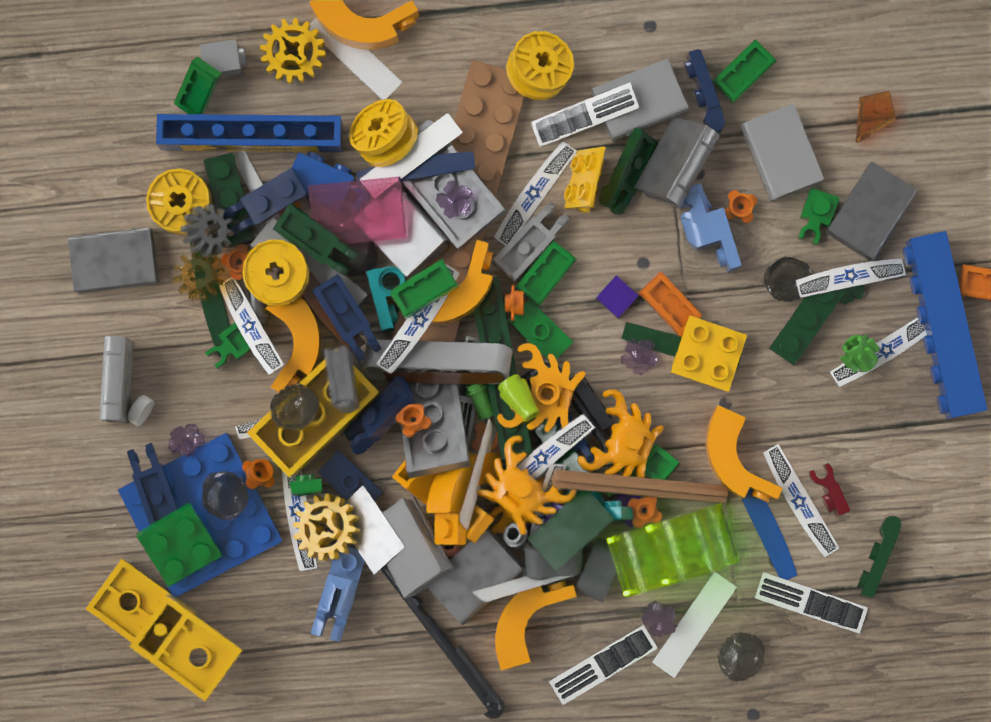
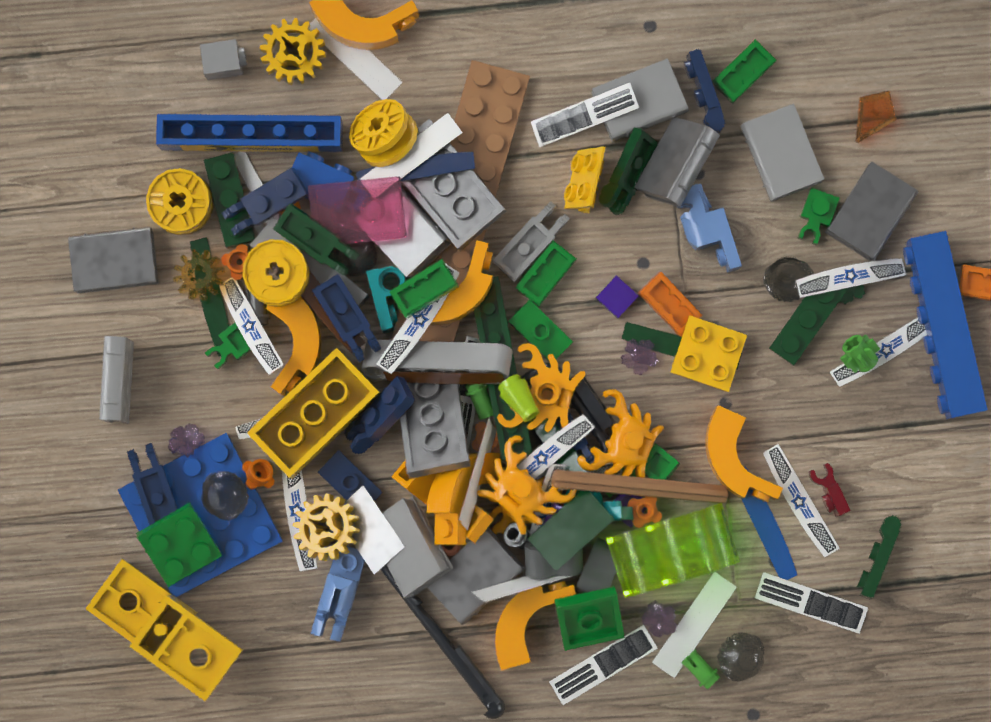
white tile [127,395,154,427] -> none
green plate [174,57,222,114] -> none
dark grey gear [180,204,235,257] -> none
clear smoke hair [270,383,319,431] -> none
green plate [290,475,322,497] -> none
flat silver piece [324,347,359,413] -> none
orange plate [396,403,432,437] -> none
clear purple plant [435,181,473,219] -> none
white sticker [494,141,577,246] -> none
orange plate [505,285,524,321] -> none
yellow wheel [506,31,574,100] -> none
orange plate [725,190,757,223] -> none
none -> green plate [554,586,625,651]
none -> bright green pin [681,650,720,689]

